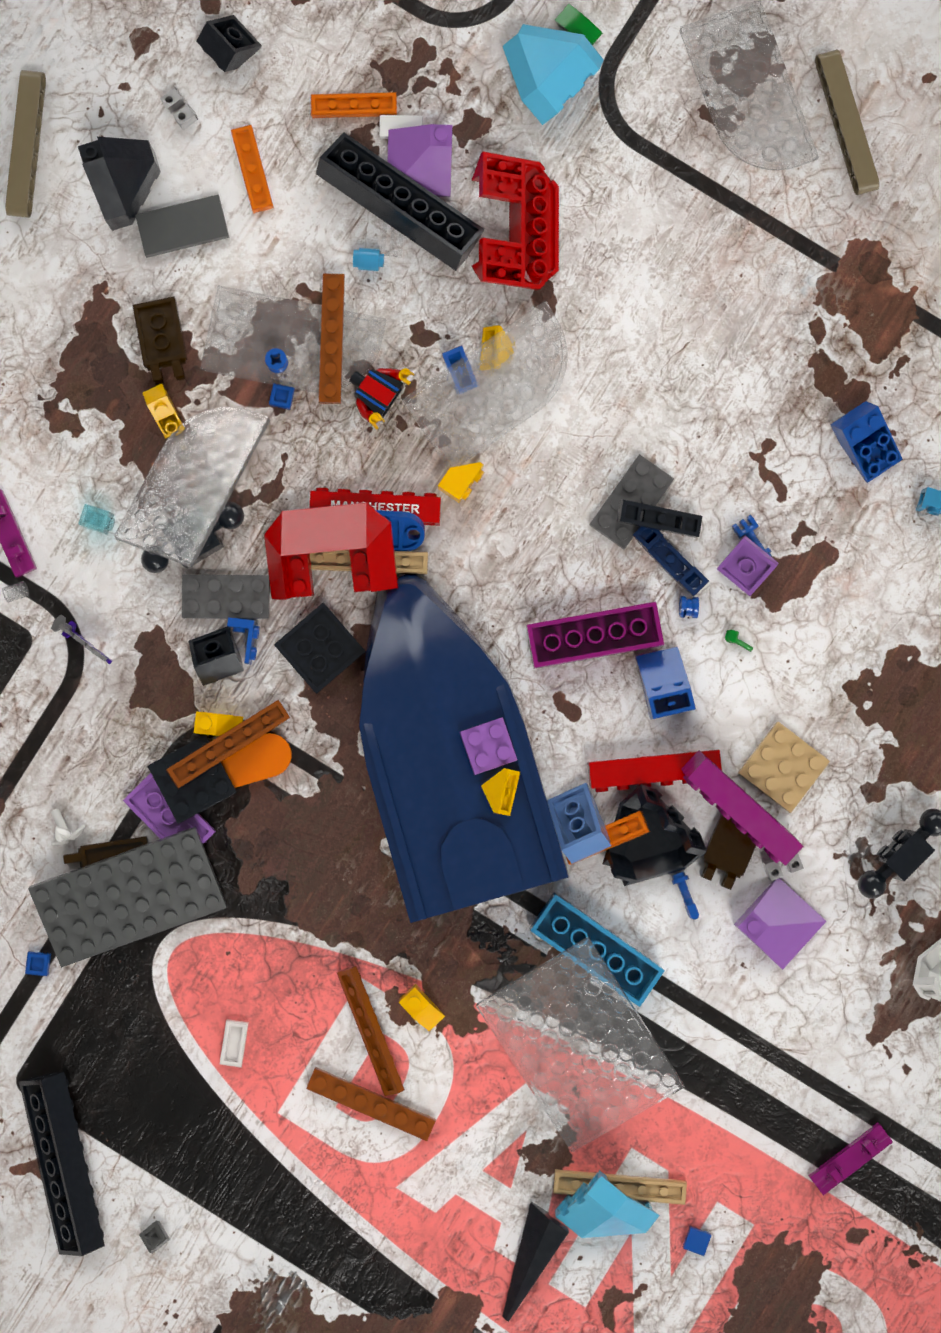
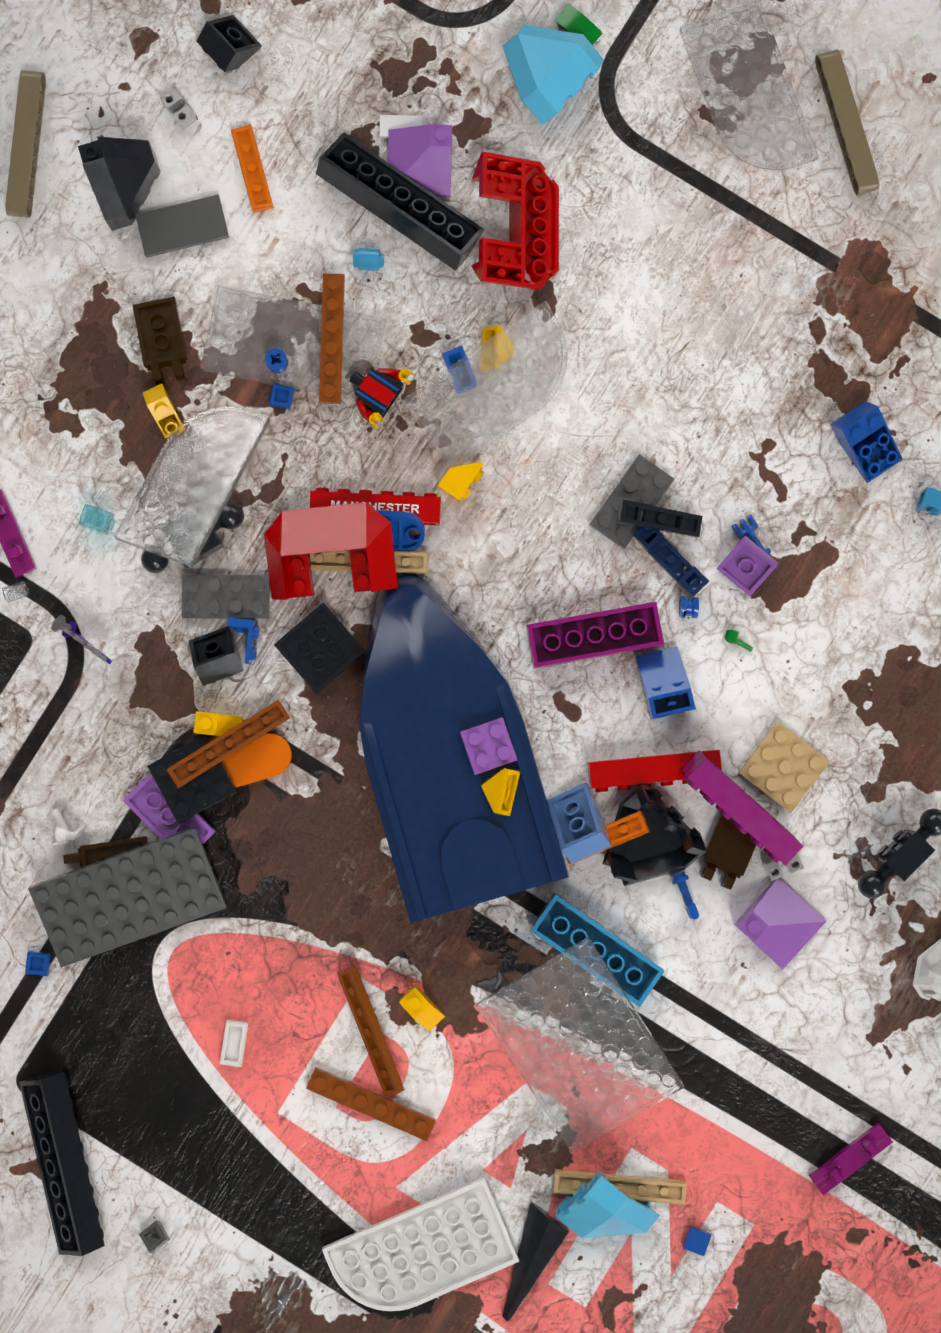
orange tile [311,92,397,118] -> none
none -> white plate [322,1177,519,1311]

